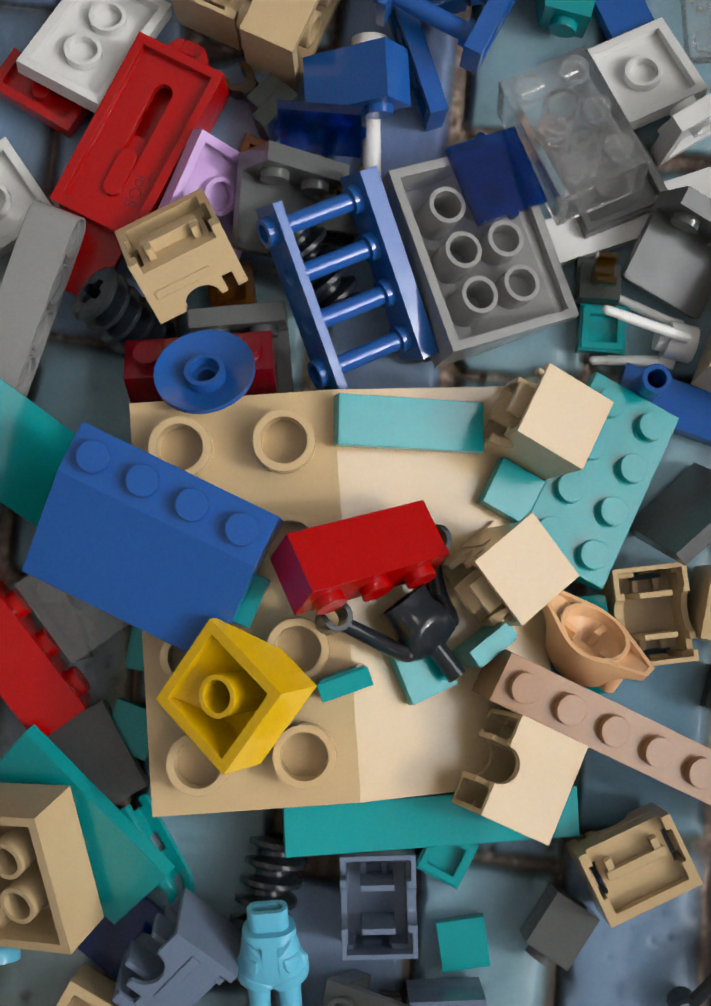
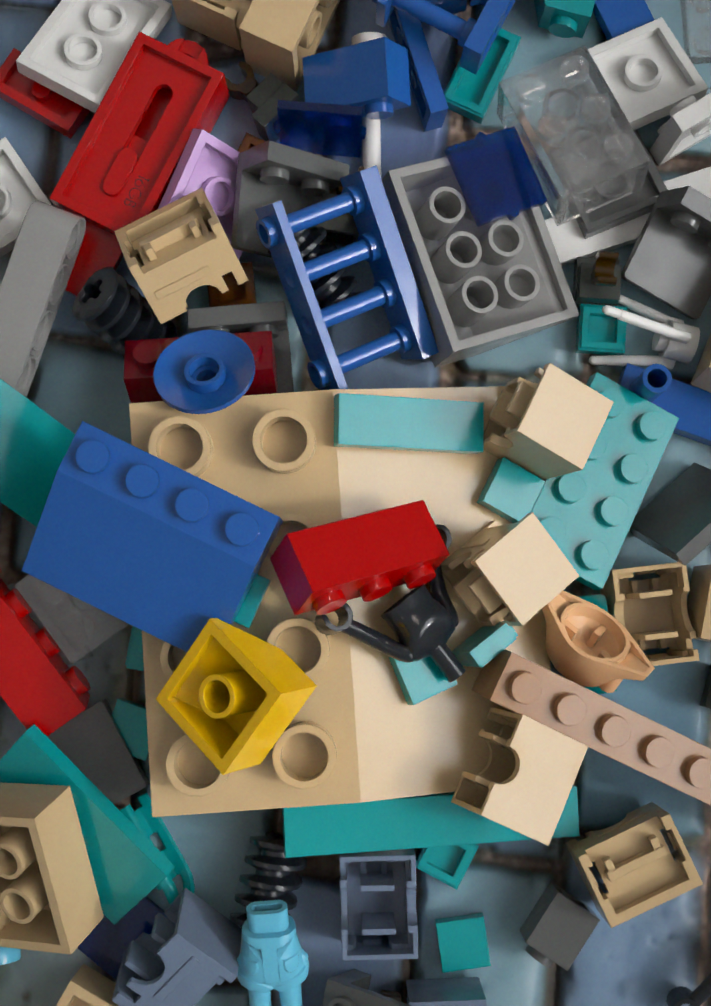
teal tile [315,663,374,703] -> none
none -> teal tile [444,28,521,124]

